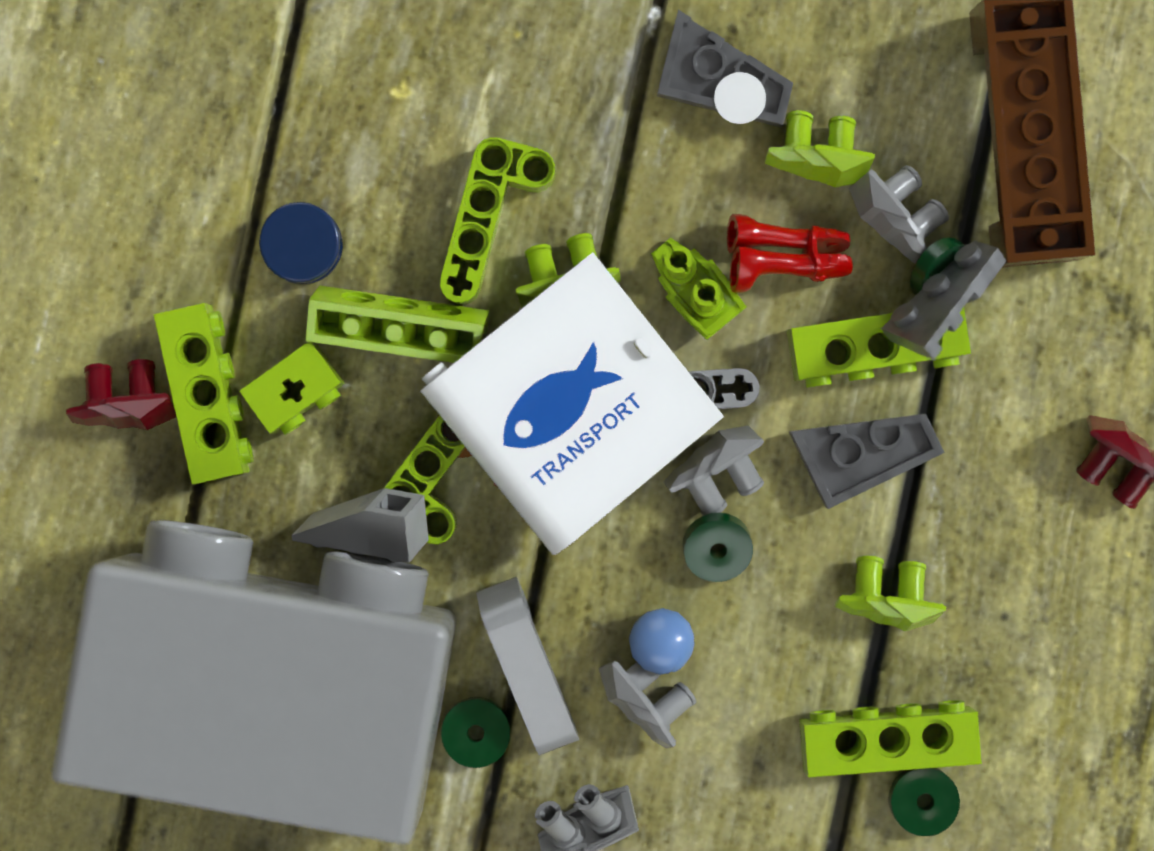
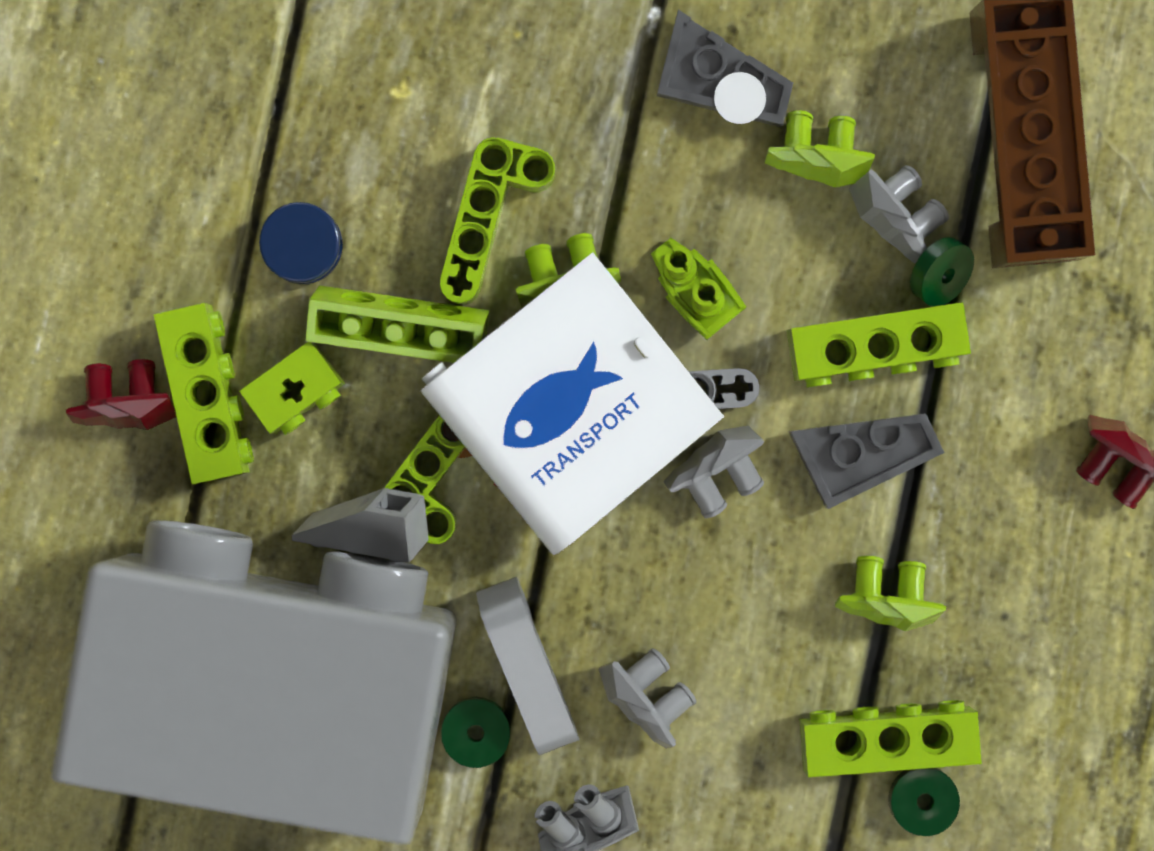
medium blue hair [629,608,694,675] -> none
dark green piece [683,513,753,582] -> none
red piece [727,214,853,293] -> none
flat silver wing [881,240,1006,360] -> none

